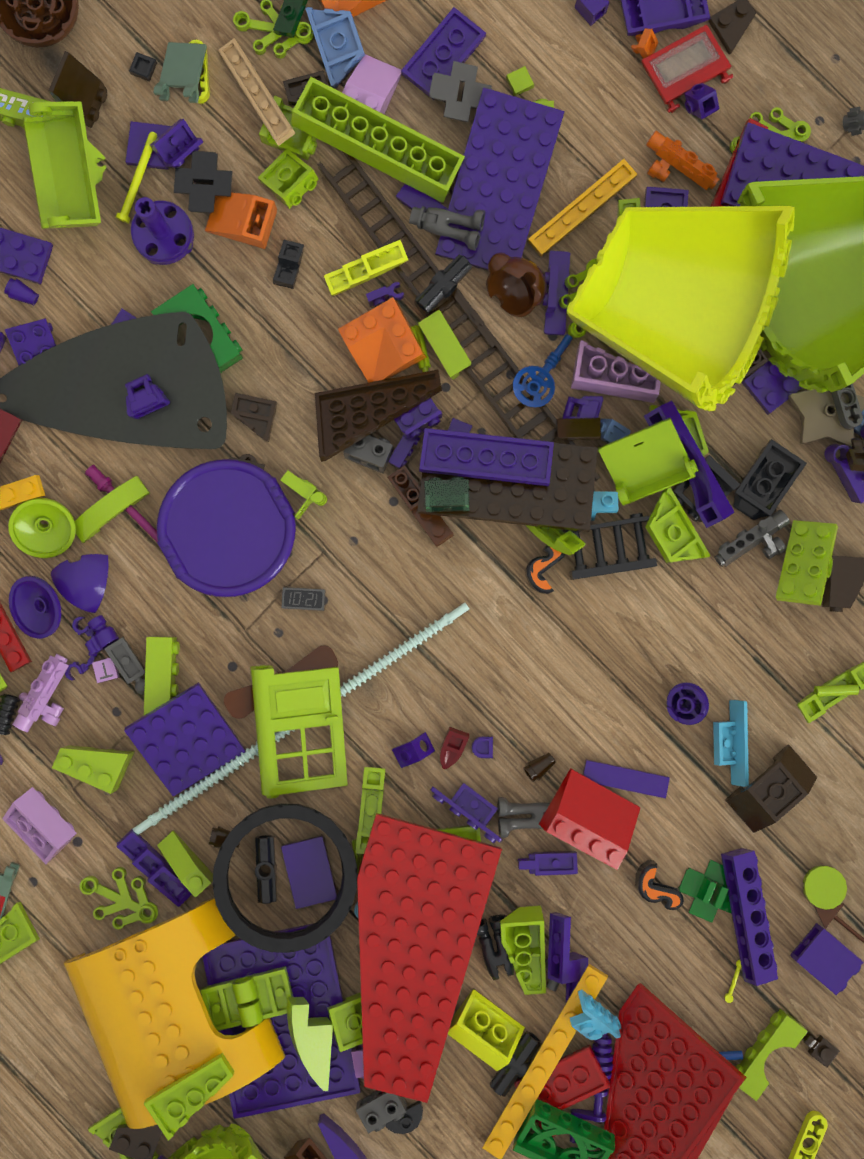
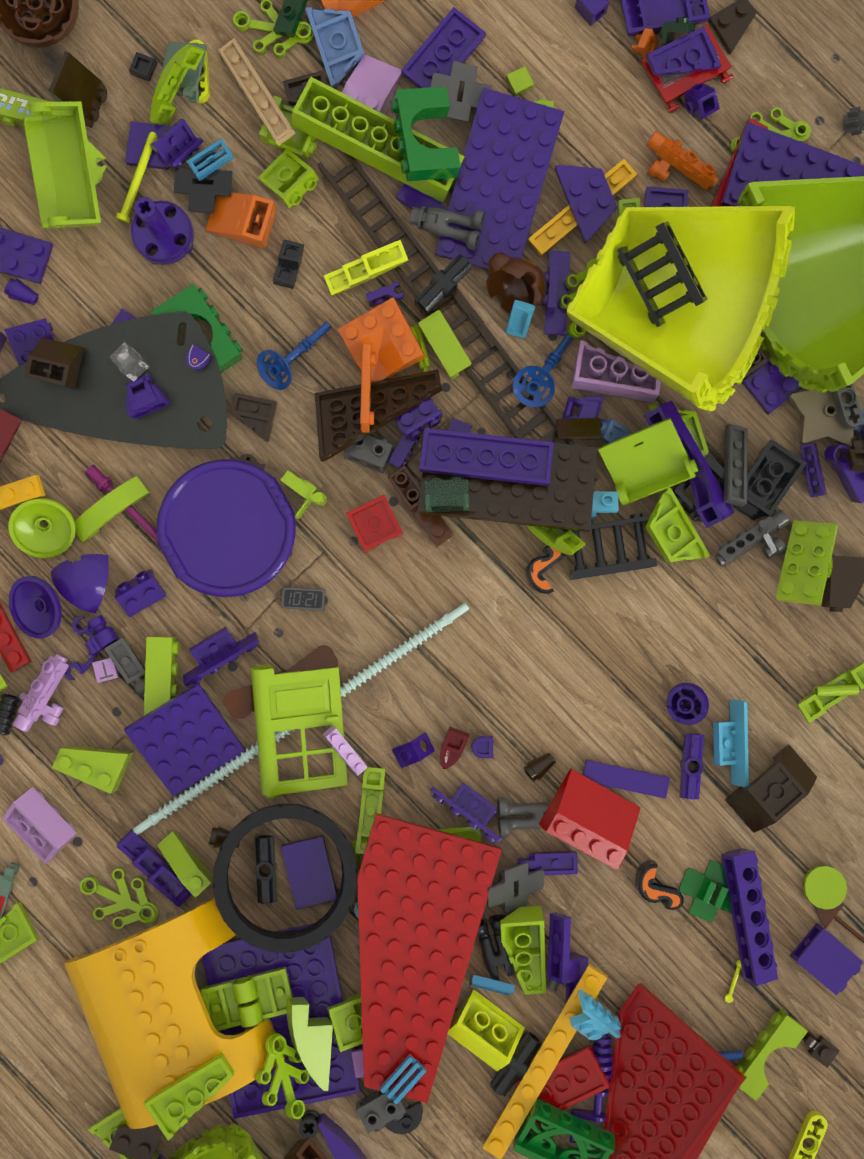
none -> dark brown slope [24,337,84,389]
none -> clear brick [110,342,149,381]
none -> dark purple bracket [115,569,166,617]
none -> lime slope [150,44,205,126]
none -> dark purple bracket [183,627,259,687]
none -> dark azure tile [186,138,234,181]
none -> dark purple tile [186,344,212,370]
none -> lime plant [256,1033,309,1119]
none -> blue dish [257,321,332,390]
none -> black bush [299,1110,320,1138]
none -> lavender piece [322,726,367,776]
none -> red panel [346,495,403,553]
none -> orange plate [360,344,375,433]
none -> dark azure tile [380,1054,426,1105]
none -> green arch [391,87,461,182]
none -> dark azure tile [469,975,515,996]
none -> dark grey piece [487,862,544,914]
none -> medium azure tile [505,299,535,339]
none -> dark purple wing [554,165,617,244]
none -> black fence [617,221,708,327]
none -> dark purple wing [646,27,721,77]
none -> dark green bracket [660,17,696,45]
none -> dark purple piece [679,733,704,800]
none -> dark grey tile [724,424,748,507]
none -> dark purple piece [800,443,827,498]

